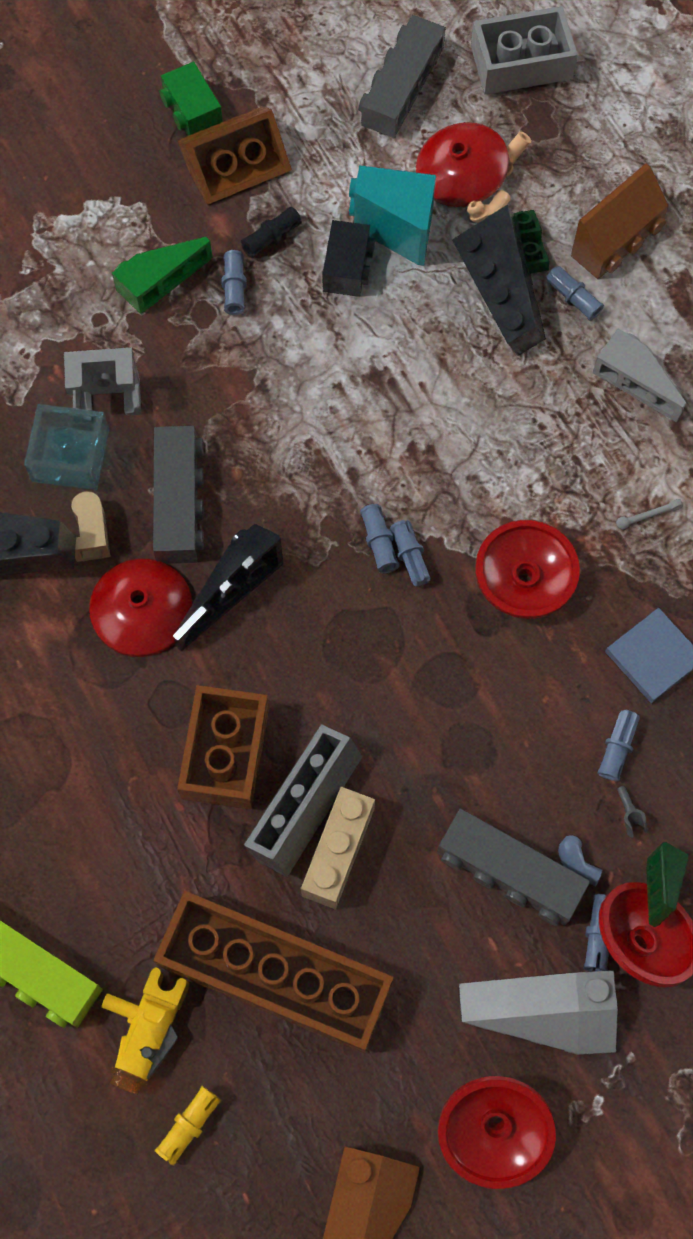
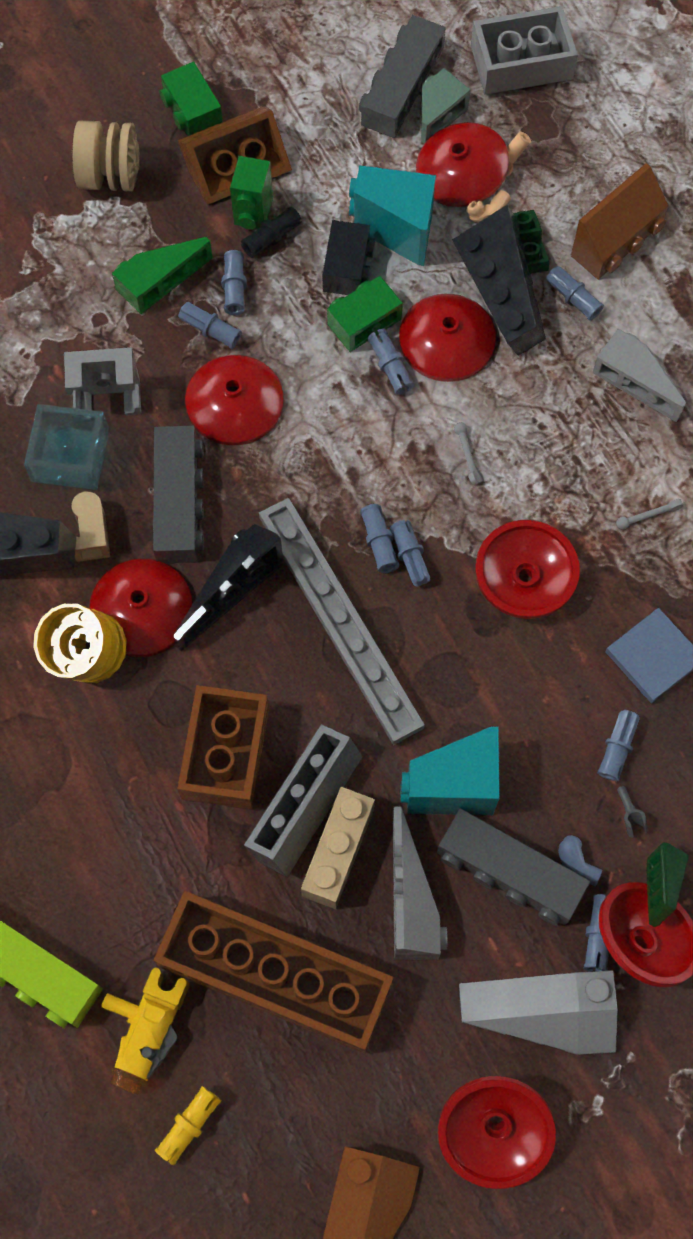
none -> yellow wheel [34,604,127,683]
none -> tan wheel [73,120,139,192]
none -> sand blue axle [178,302,242,349]
none -> red dish [185,355,284,446]
none -> green brick [230,156,273,229]
none -> light grey plate [259,498,424,745]
none -> green brick [327,276,403,352]
none -> sand blue pin [368,329,415,395]
none -> light grey wedge [393,807,447,960]
none -> red dish [399,293,496,382]
none -> teal slope [400,727,499,815]
none -> sand green slope [421,68,470,143]
none -> light grey hinge [454,422,482,485]

